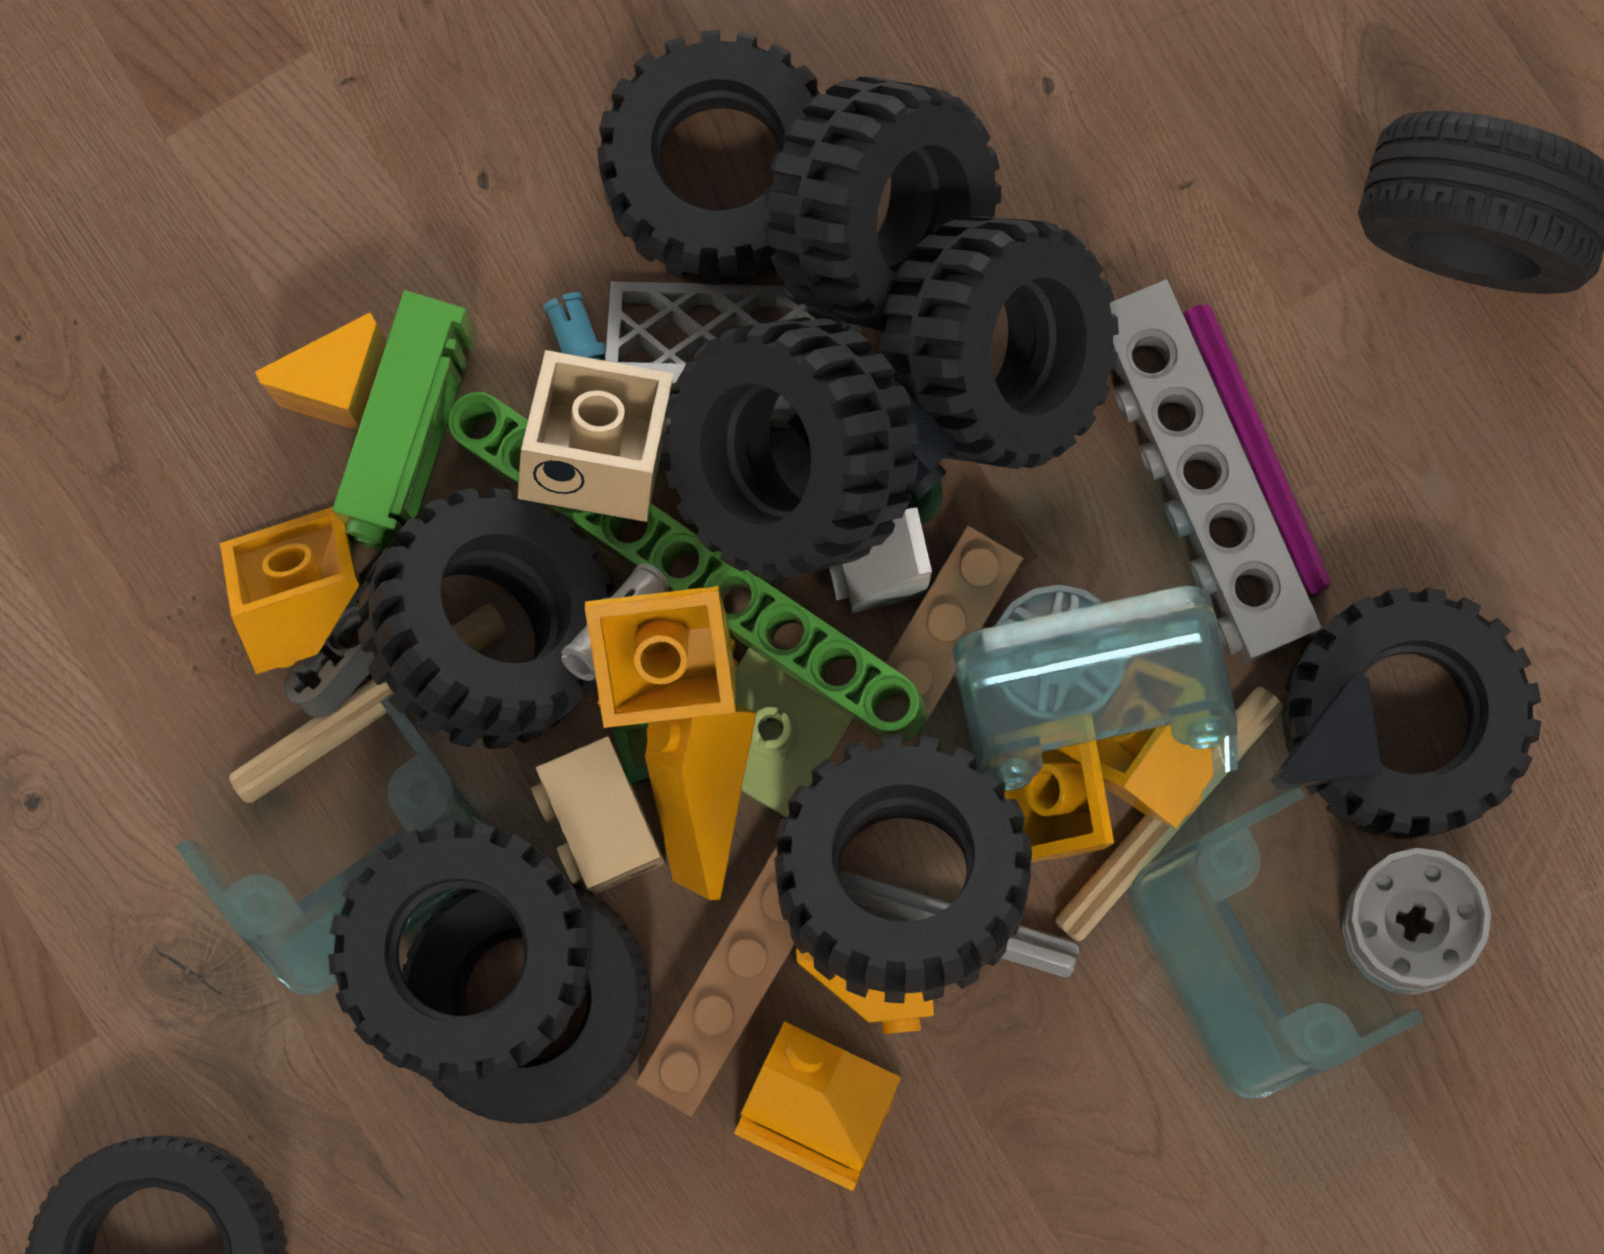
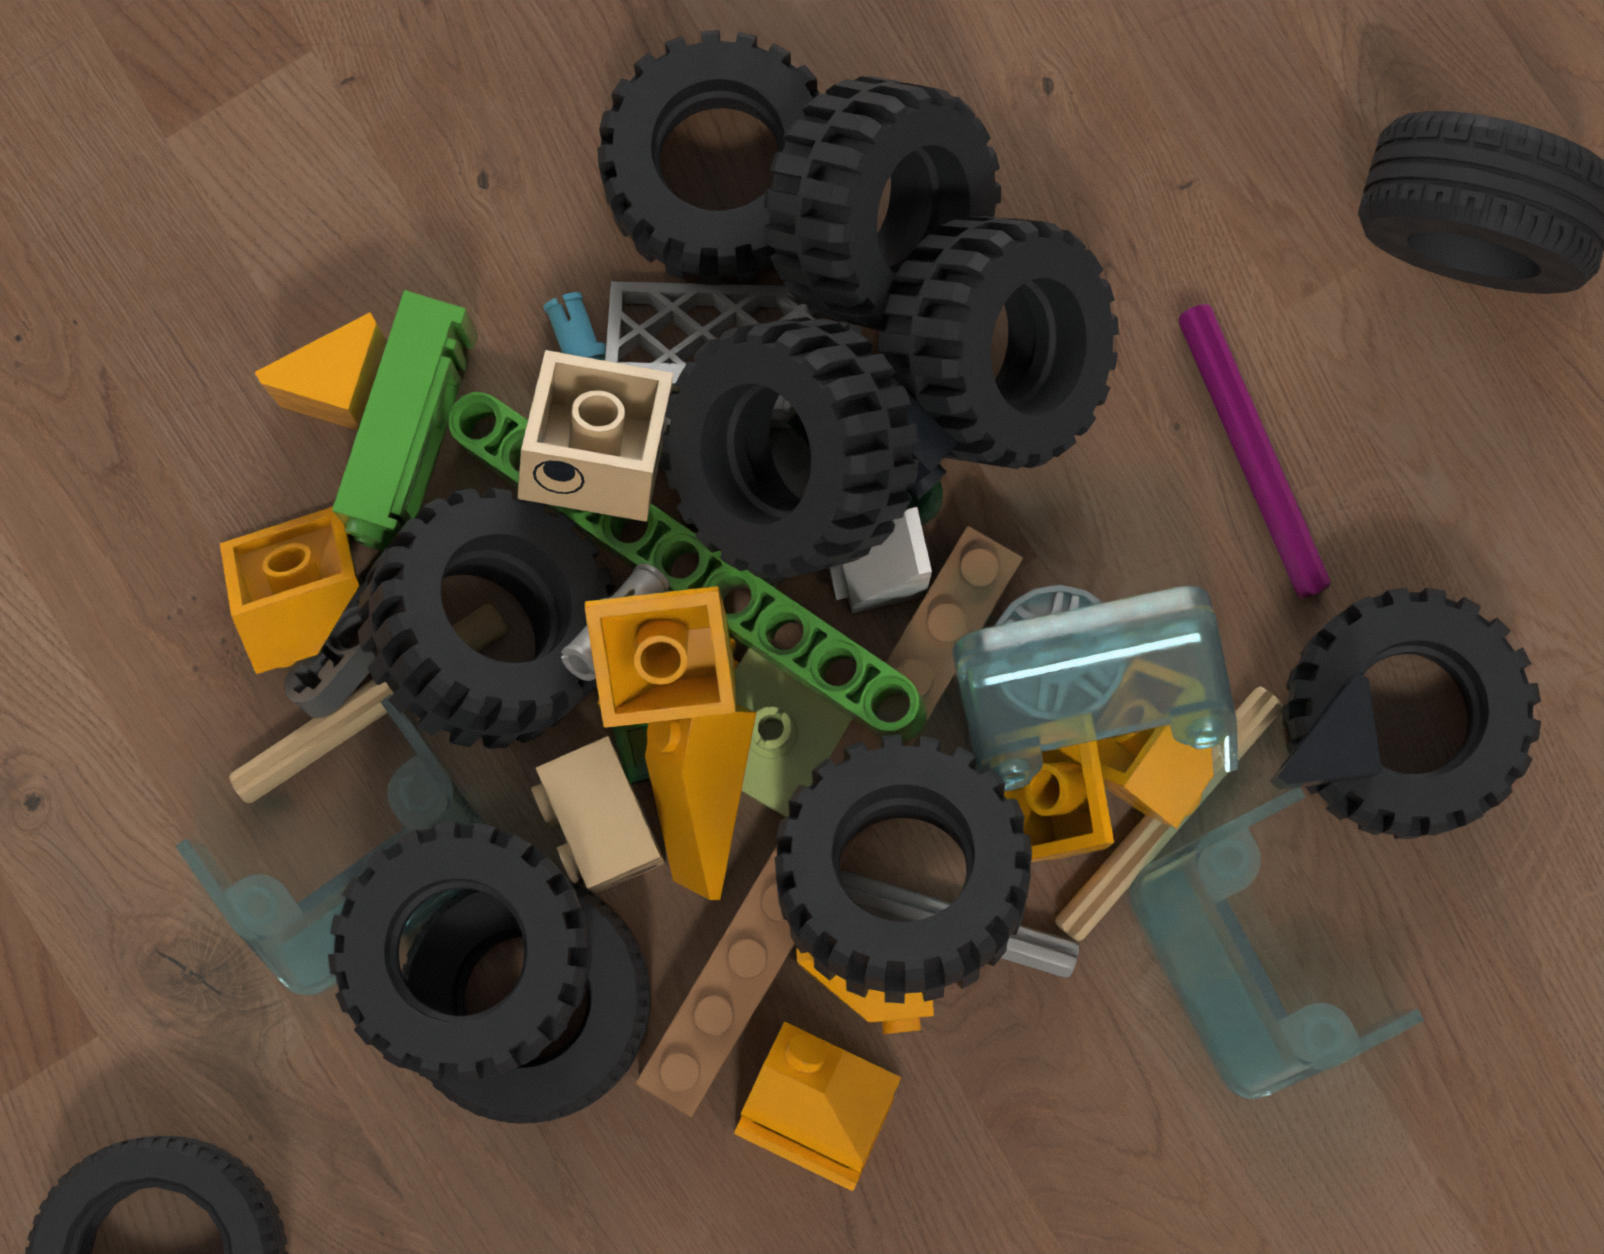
light grey brick [1110,279,1322,665] -> none
light grey wheel [1341,848,1491,996] -> none

